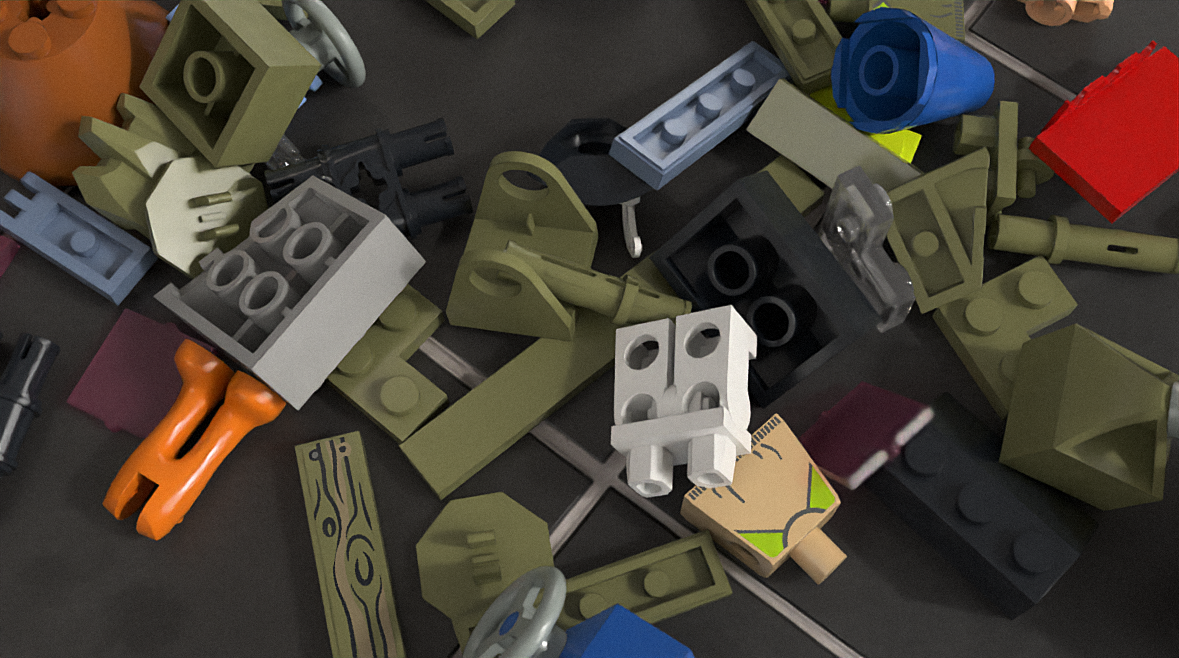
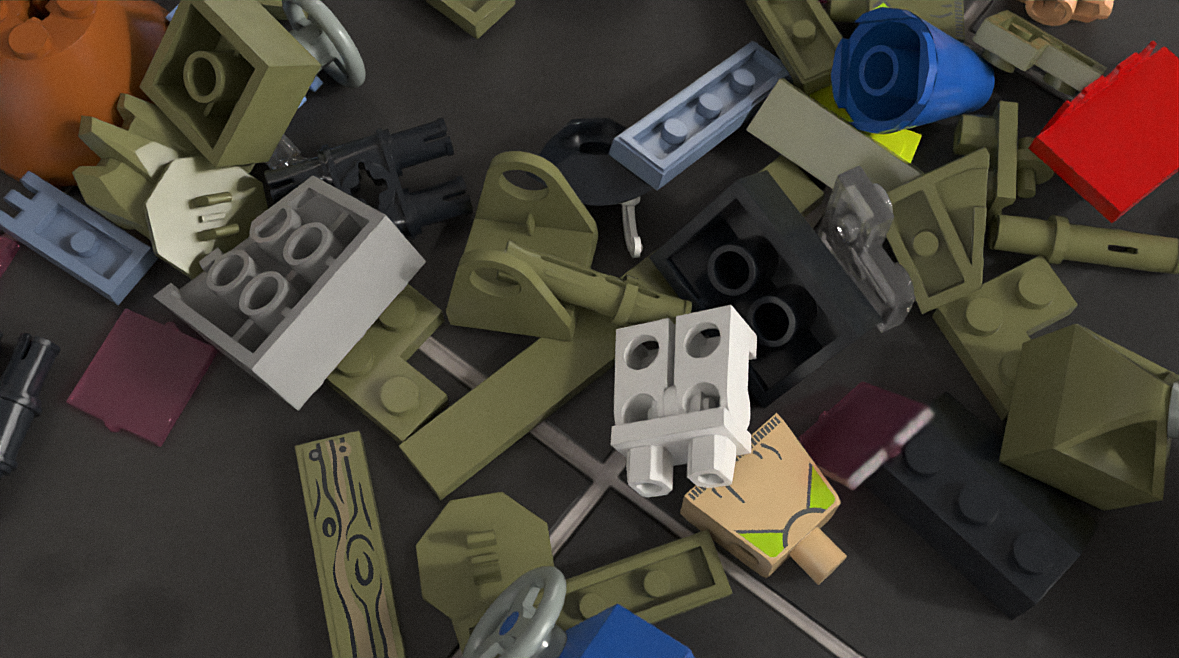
orange piece [102,339,286,541] -> none
none -> olive plate [972,10,1107,96]

